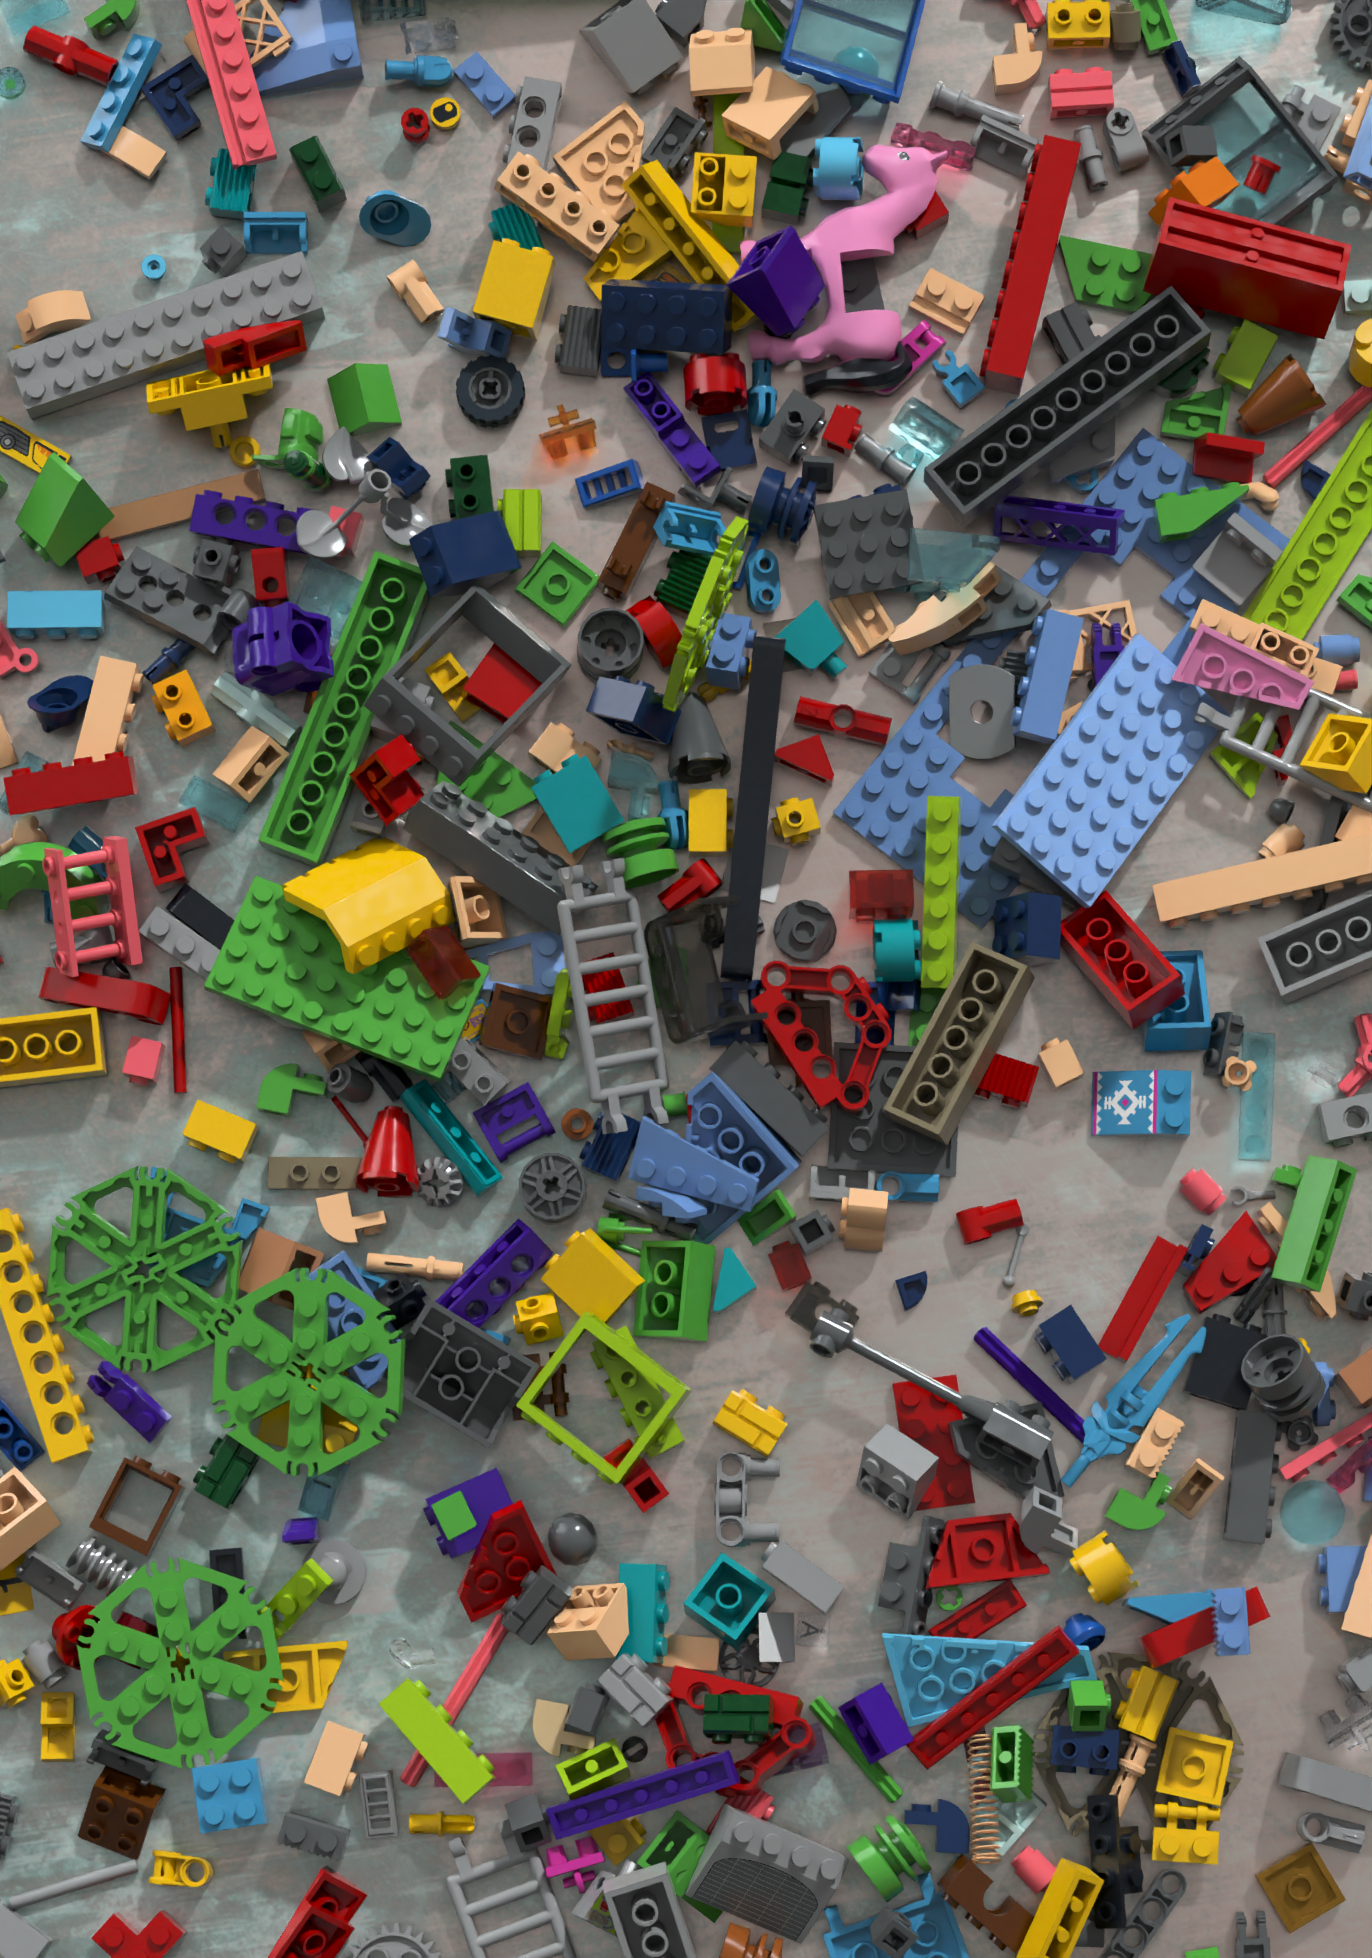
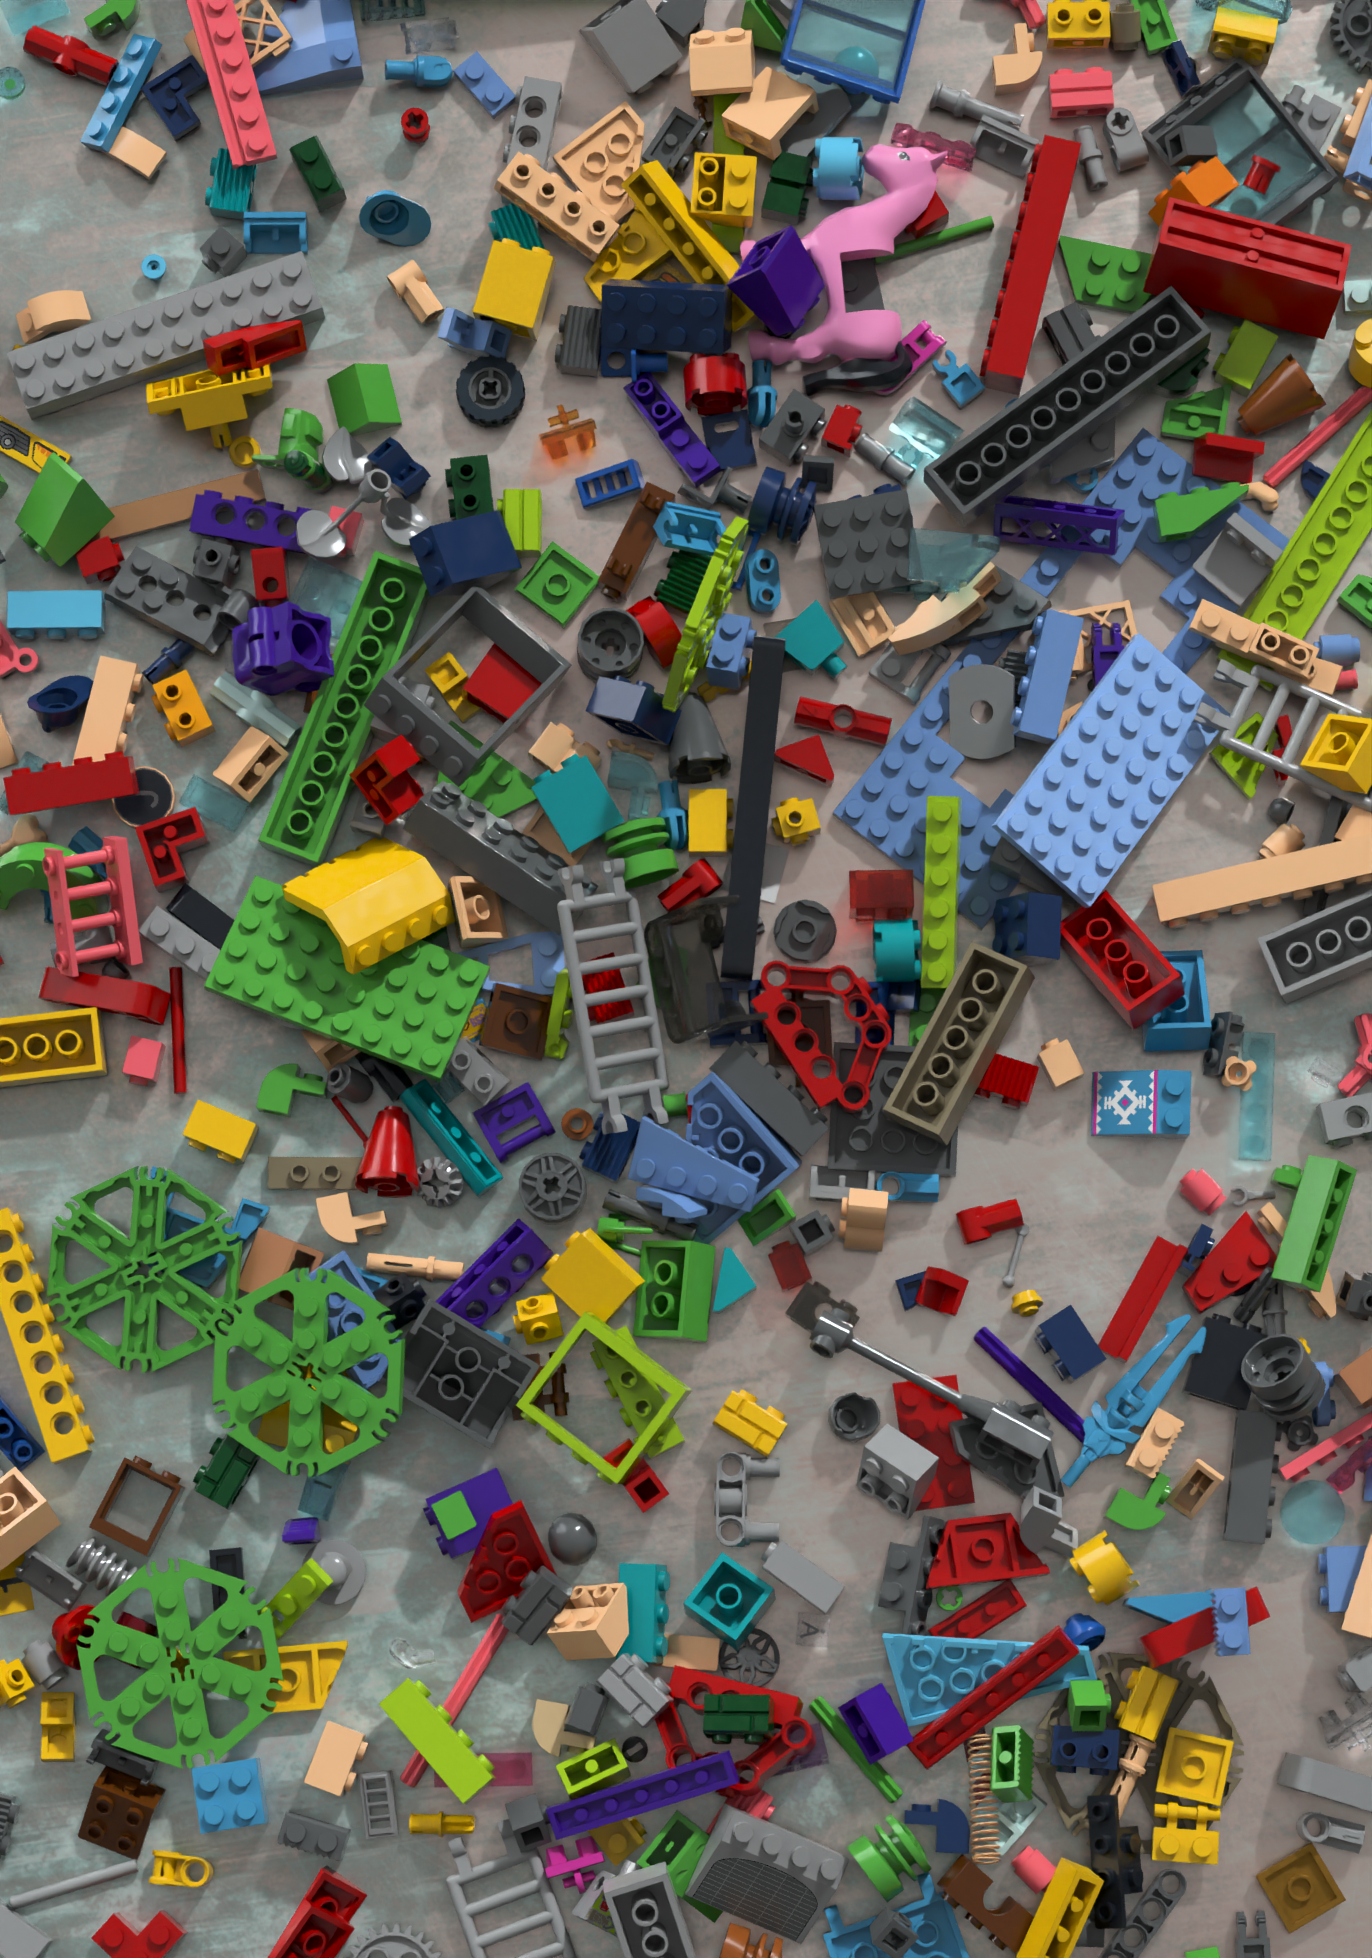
dark purple hinge [86,1361,173,1443] -> none
clear red panel [405,926,481,1000] -> none
yellow tile [430,97,461,130] -> none
white sticker [758,1613,795,1662] -> none
light nougat plate [908,267,985,338] -> none
bright pink wing [1171,623,1314,710] -> none
none -> black tile [112,766,176,828]
none -> dark grey hair [828,1392,880,1442]
none -> bright green bar [873,216,994,264]
none -> red panel [915,1266,969,1316]
none -> yellow slope [1207,7,1278,66]

